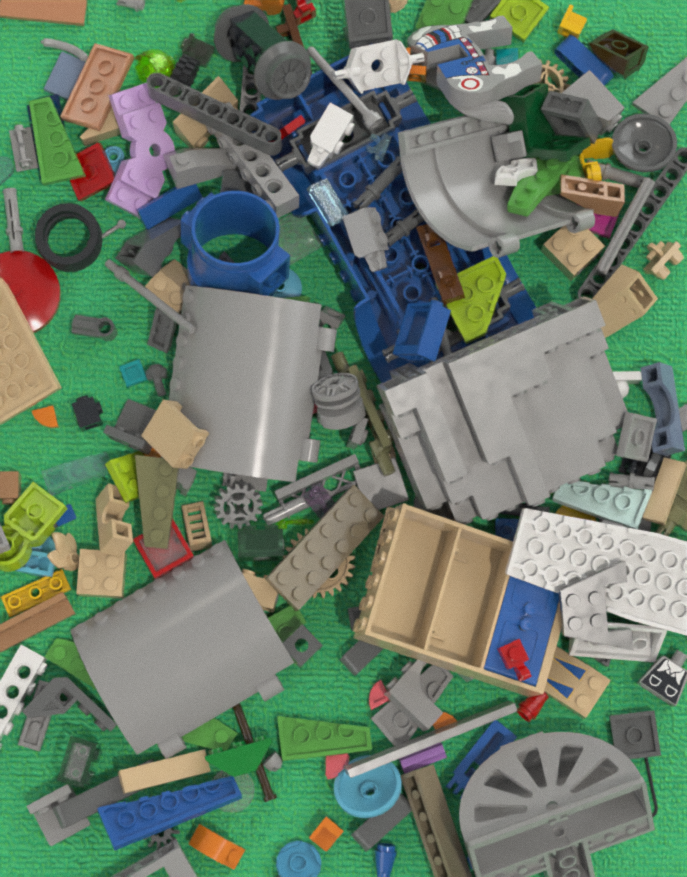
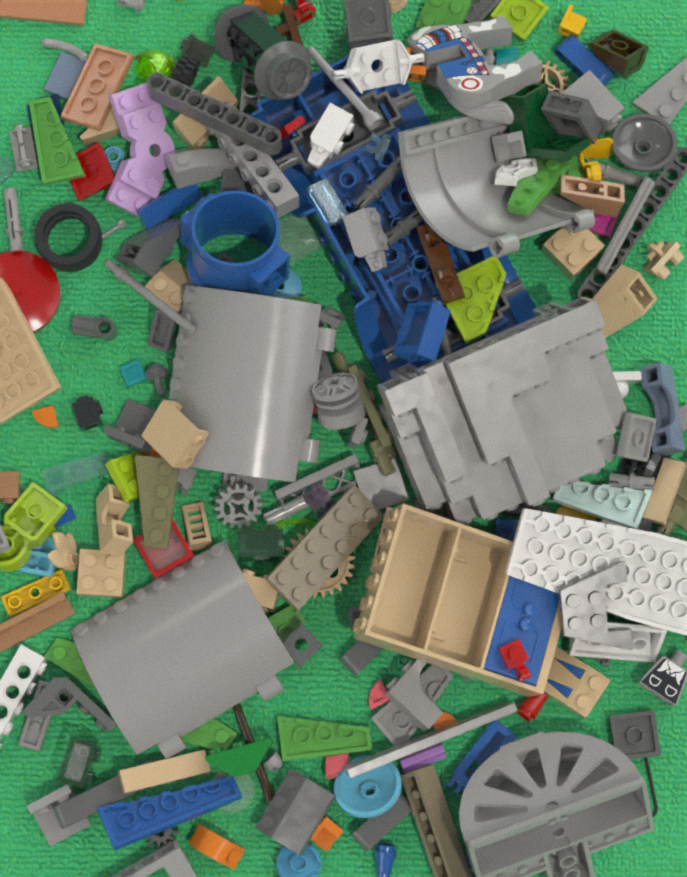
none -> slope [255,768,336,856]

